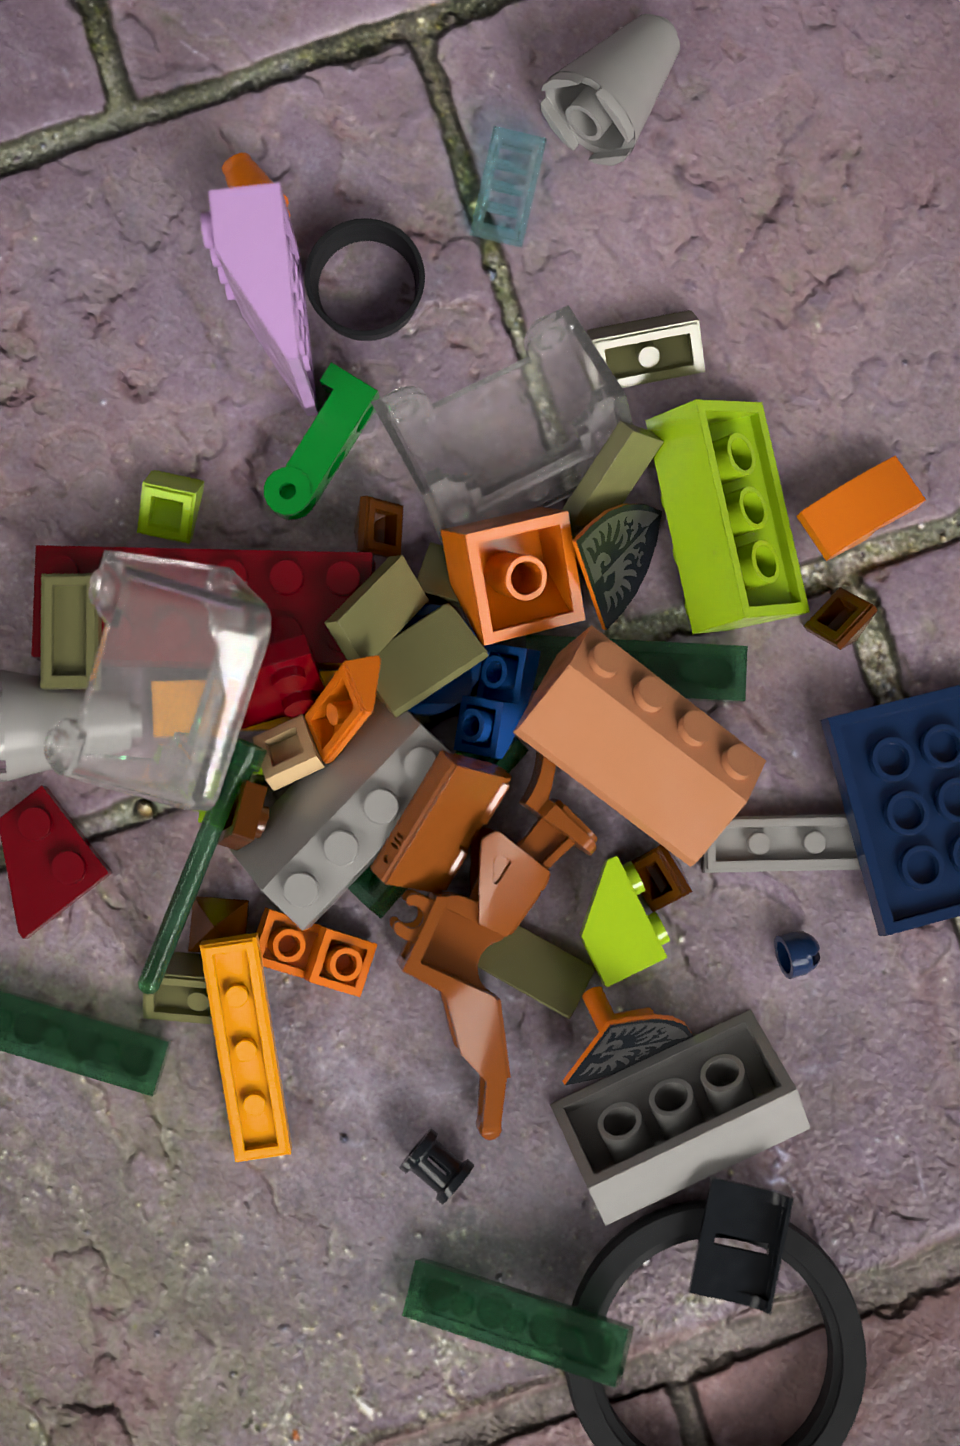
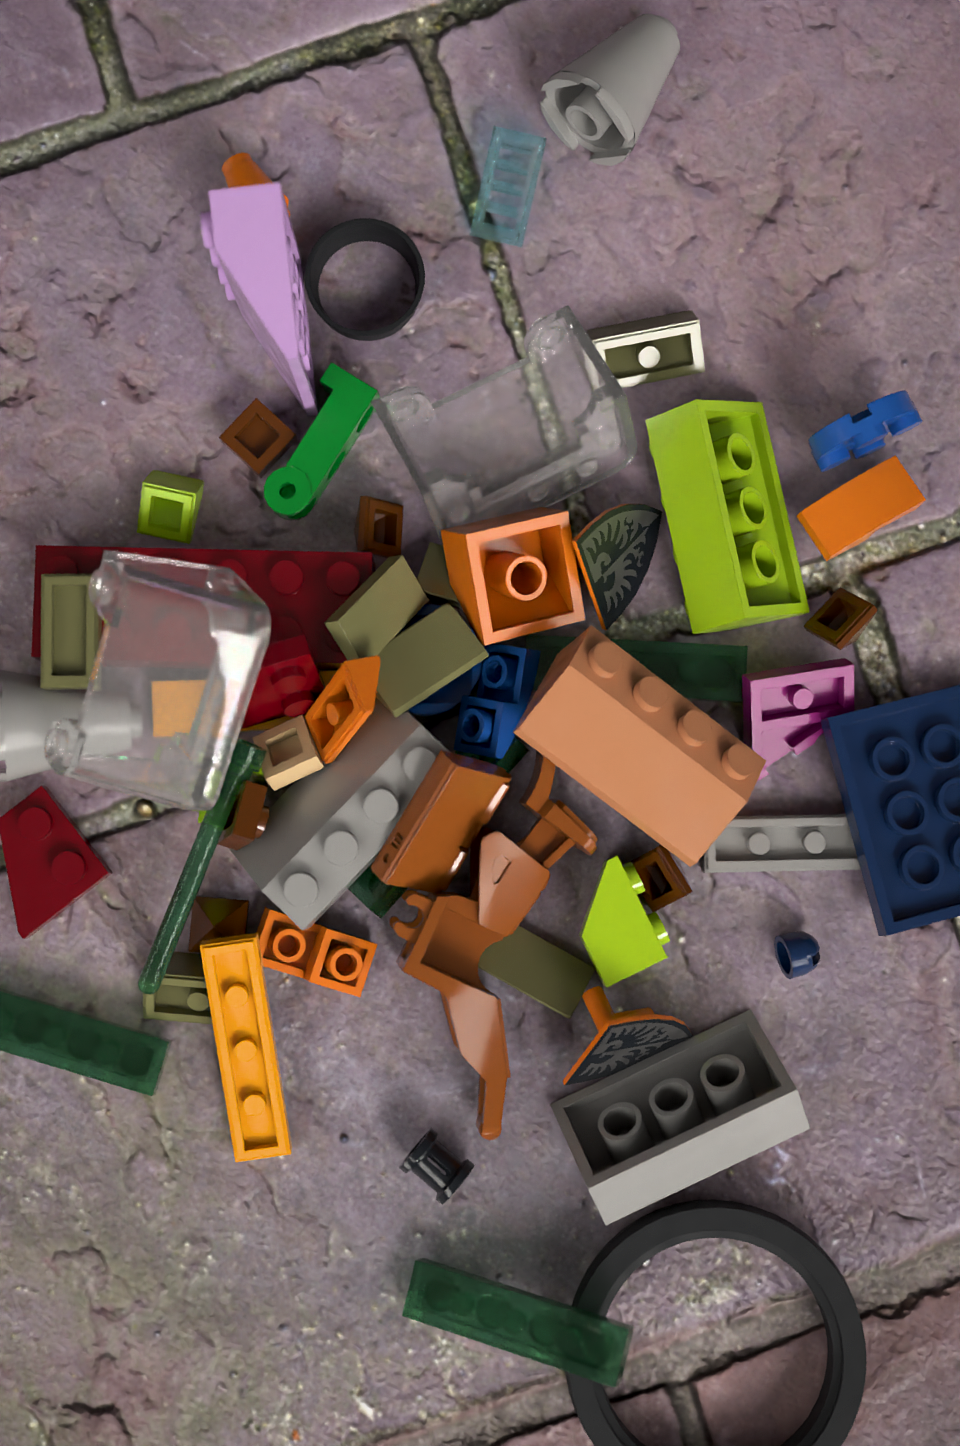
olive tile [562,421,664,527] -> none
black piece [688,1176,794,1315] -> none
none -> reddish brown plate [219,398,298,478]
none -> magenta wing [742,658,854,781]
none -> blue plate [808,390,923,472]

